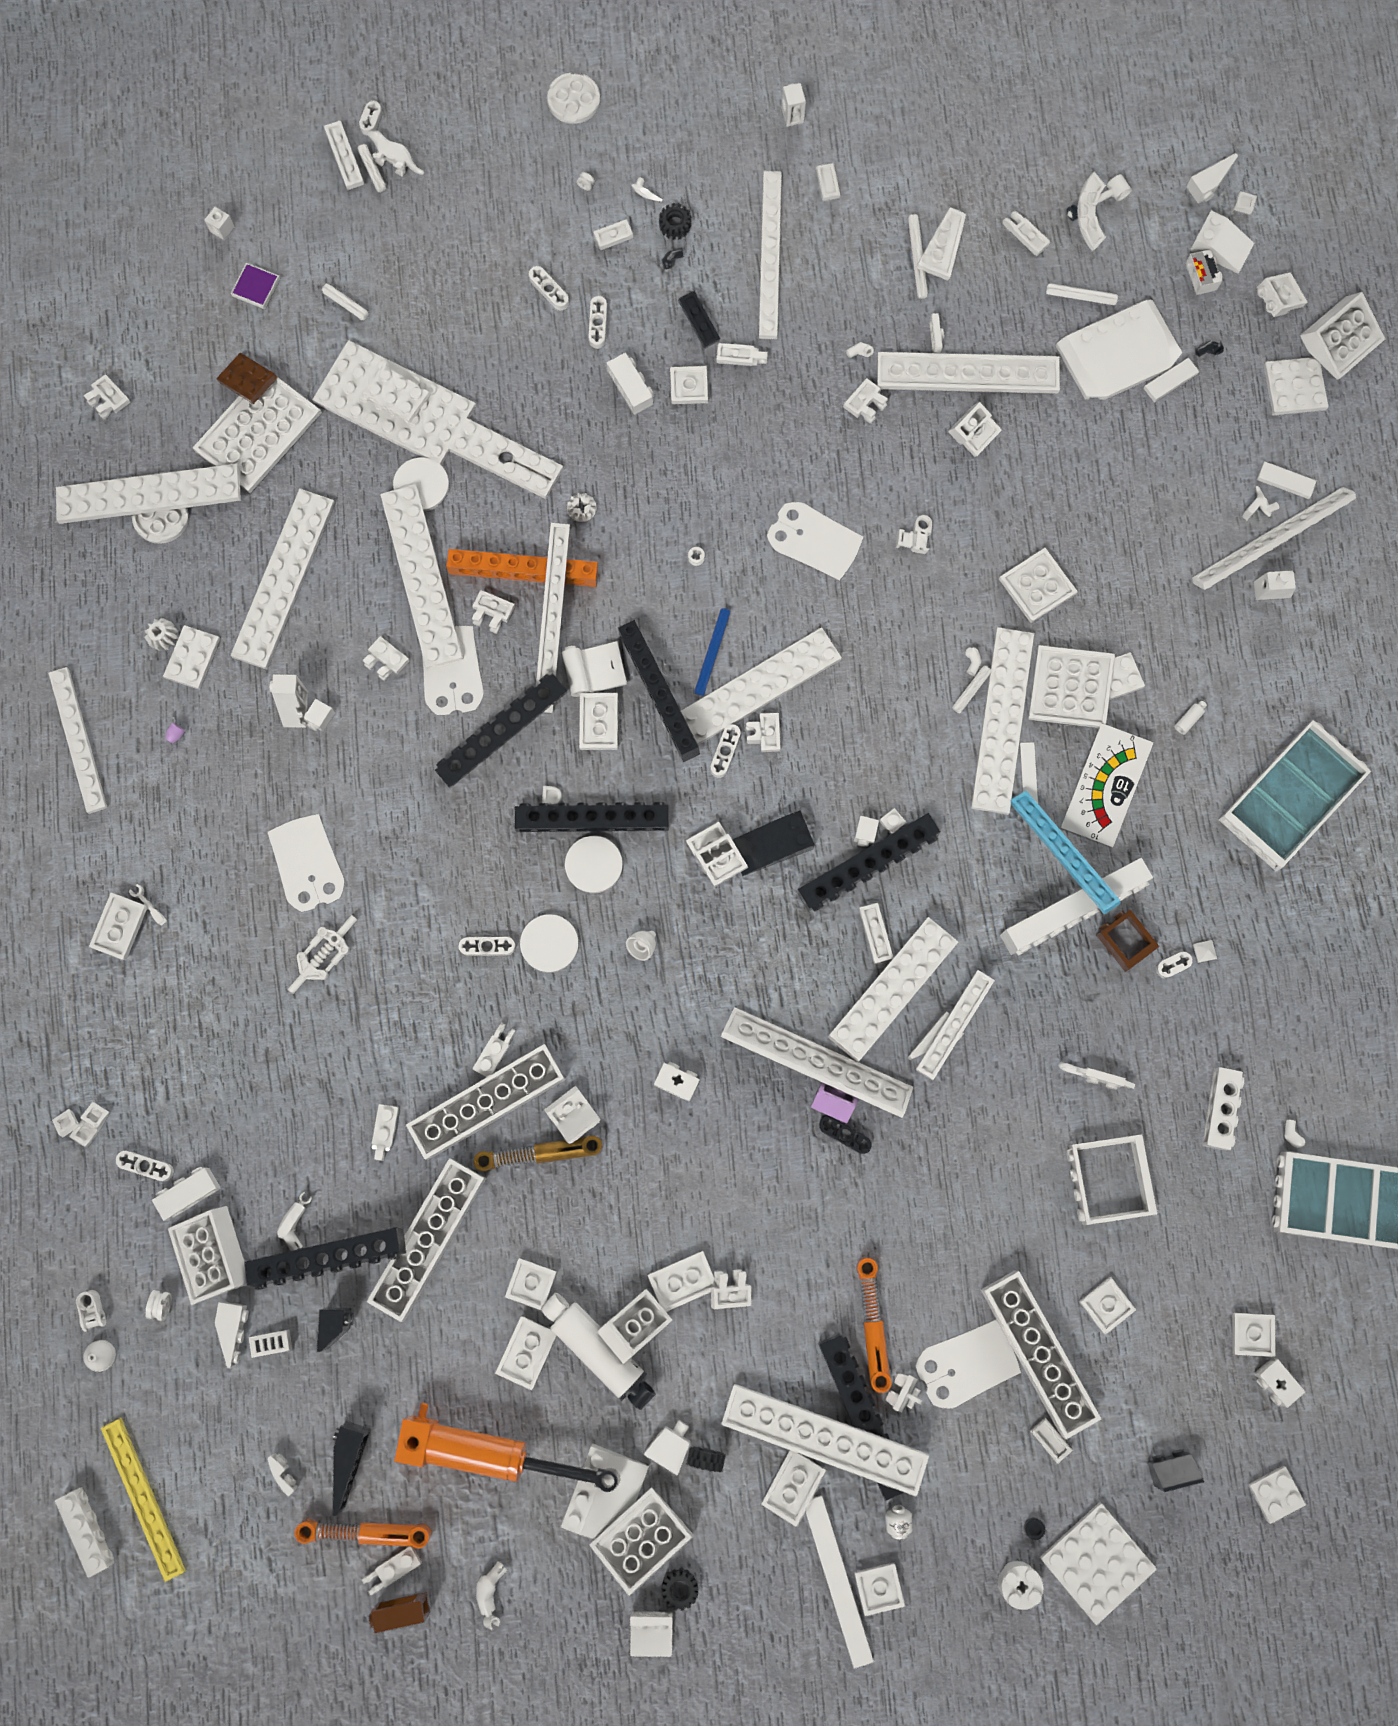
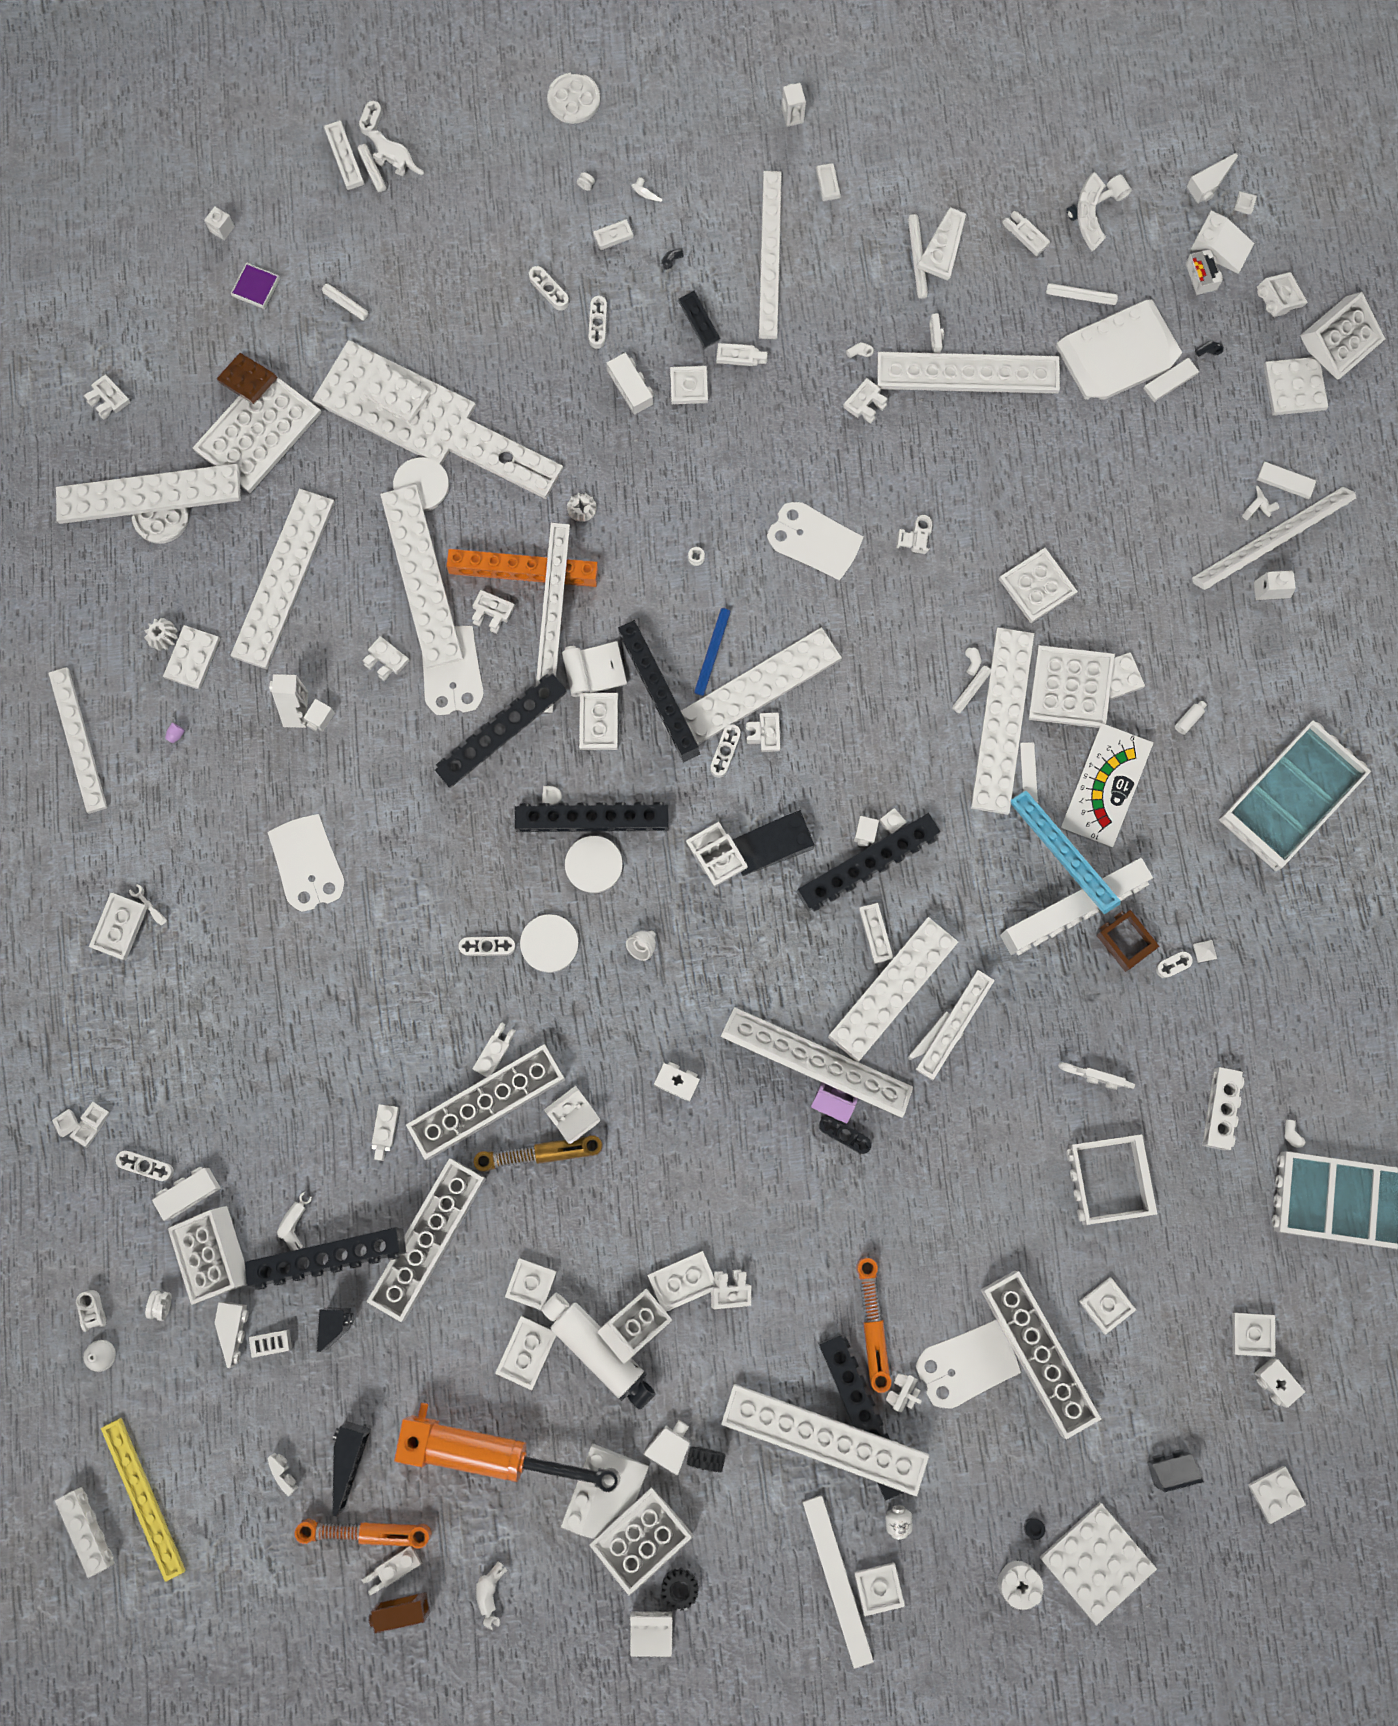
white bar [288,915,357,994] -> none
black tyre [659,203,691,240] -> none
white plate [761,1450,827,1527] -> none
white brick [948,402,1002,457] -> none
white tile [1030,1417,1073,1464] -> none

